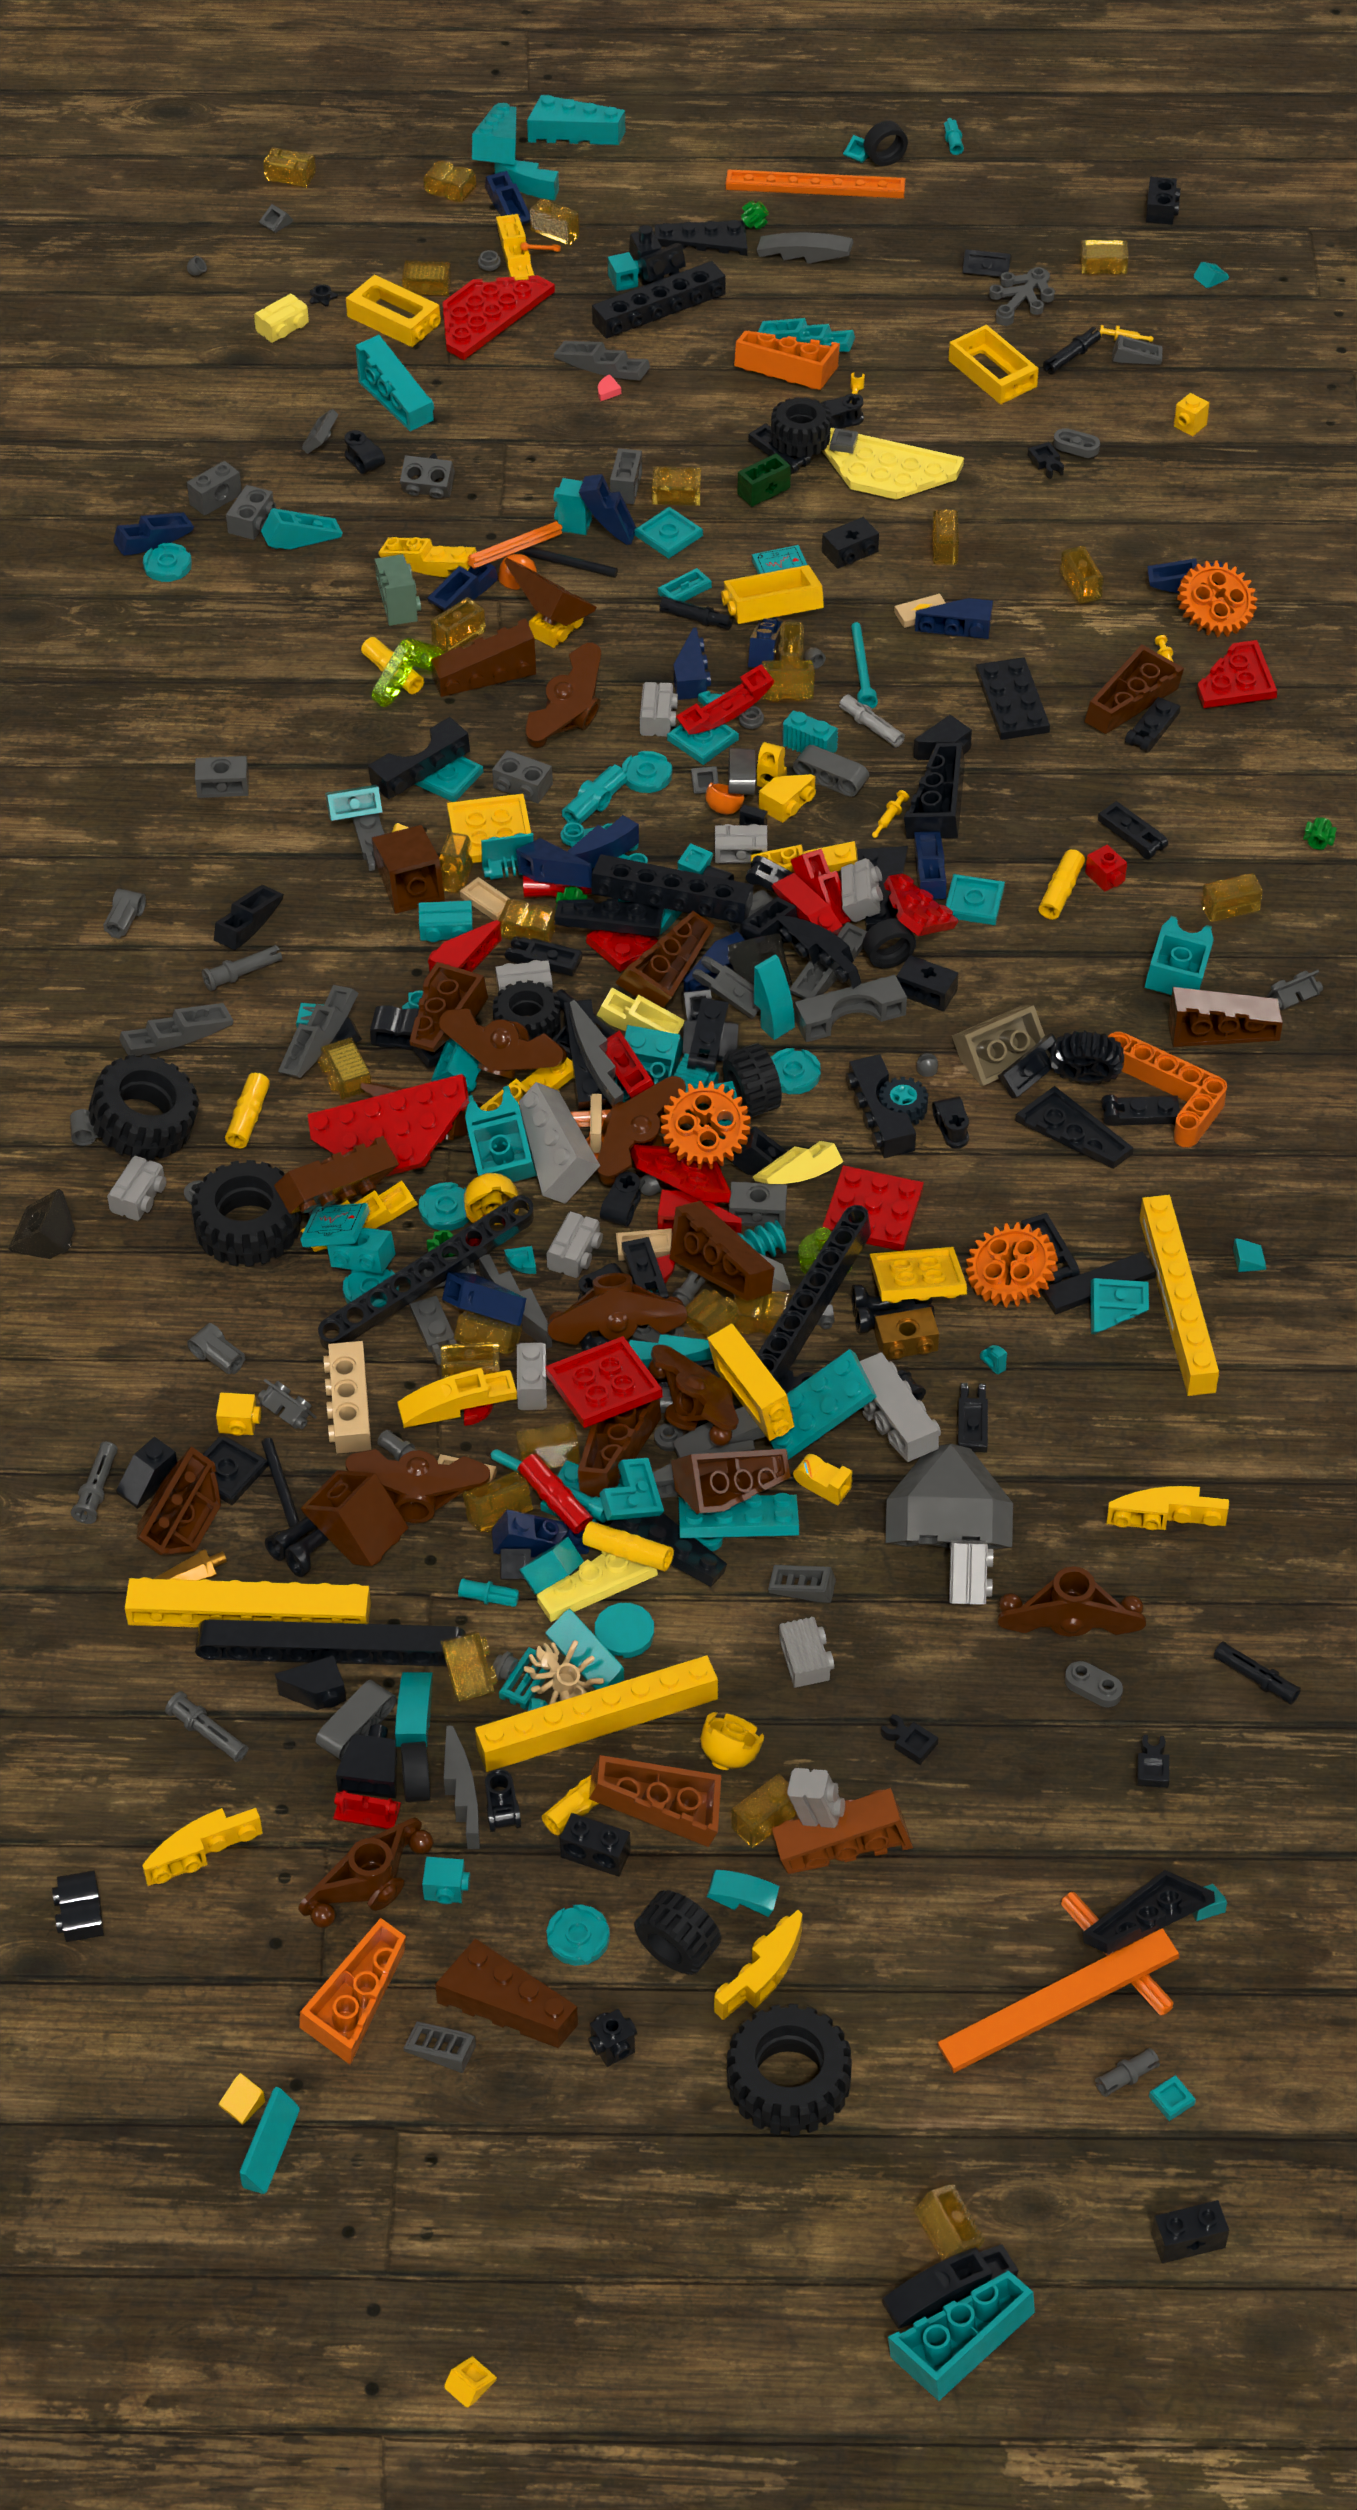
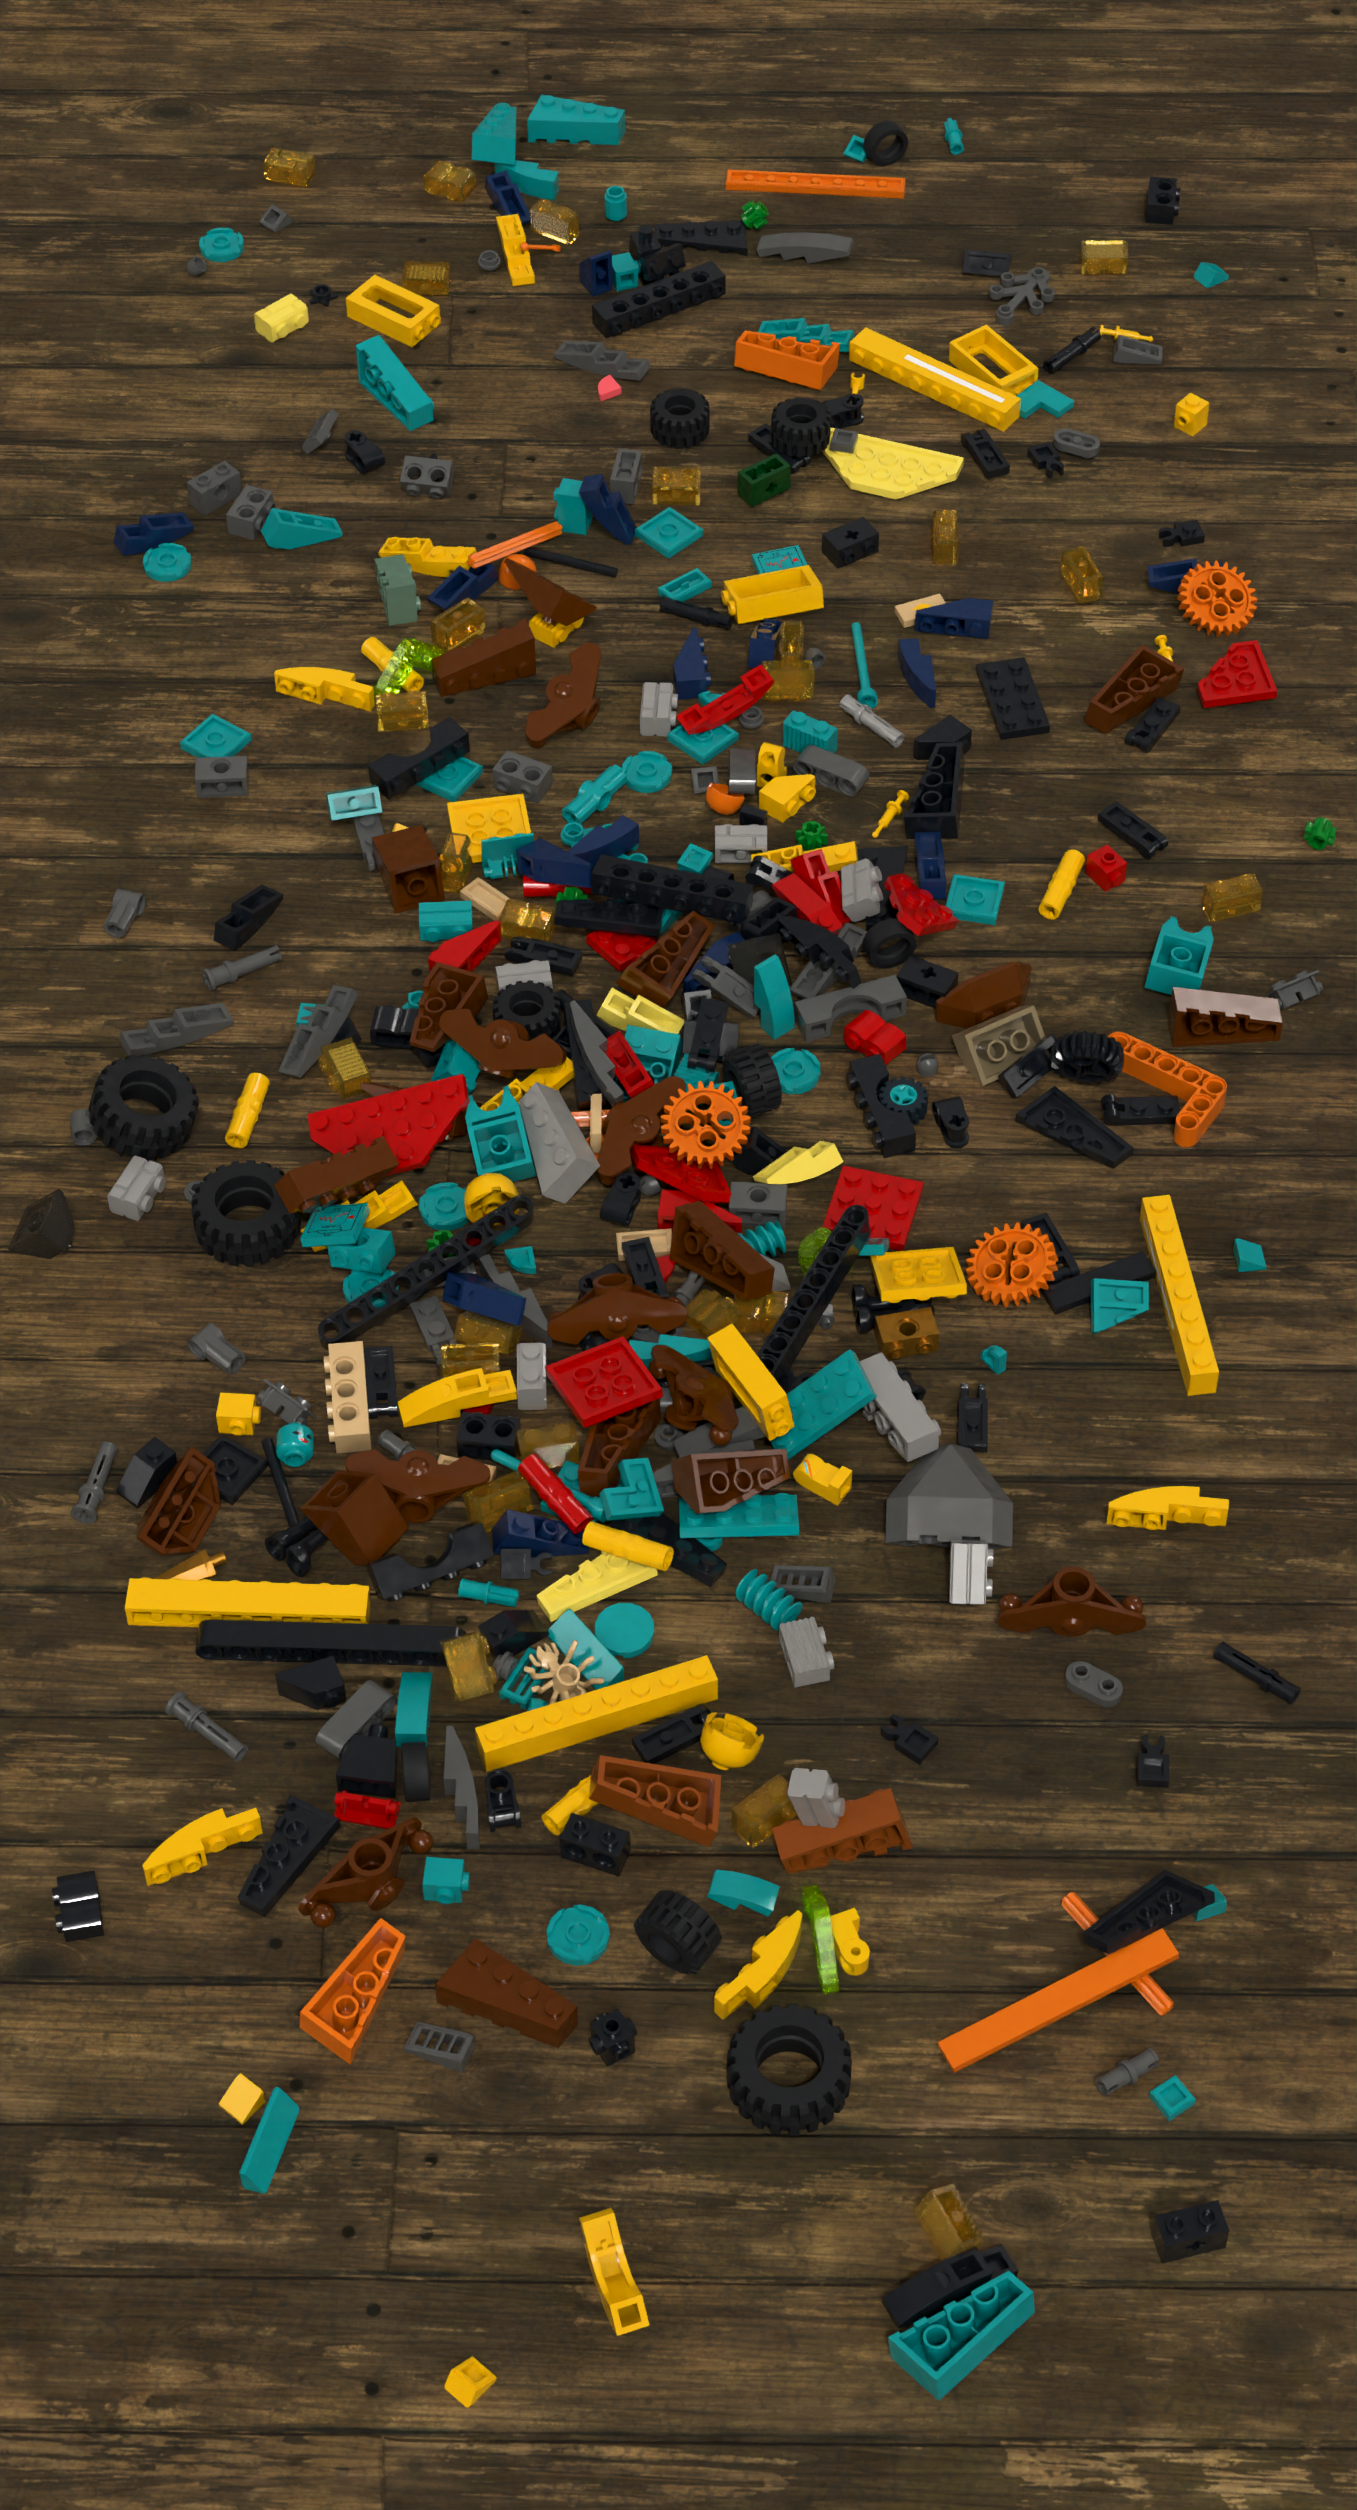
red plate [443,275,555,360] -> none
teal slope [519,1537,584,1594] -> none
light grey brick [546,1211,603,1278] -> none
none -> teal tile [180,714,252,758]
none -> teal tile [199,228,244,262]
none -> black wing [238,1794,341,1917]
none -> yellow slope [274,667,375,712]
none -> teal head [276,1422,314,1467]
none -> black plate [364,1346,398,1419]
none -> black arch [366,1521,494,1602]
none -> clear yellow brick [375,690,429,732]
none -> black brick [456,1412,521,1461]
none -> black slope [478,1610,550,1660]
none -> dark blue slope [579,250,613,297]
none -> yellow arch [579,2208,649,2336]
none -> teal brick [604,186,627,221]
none -> black plate [632,1703,711,1764]
none -> black tyre [650,388,710,449]
none -> teal piece [735,1569,803,1631]
none -> green gear [796,821,828,851]
none -> clear neon green beam [801,1884,839,1995]
none -> yellow leg [825,1908,870,1976]
none -> red brick [844,1010,906,1065]
none -> yellow brick [849,328,1021,432]
none -> teal tile [858,1238,889,1256]
none -> dark blue slope [898,638,936,708]
none -> reddish brown wedge [935,961,1032,1029]
none -> black plate [961,428,1010,479]
none -> teal tile [1017,380,1074,419]
none -> black plate [1159,520,1205,547]

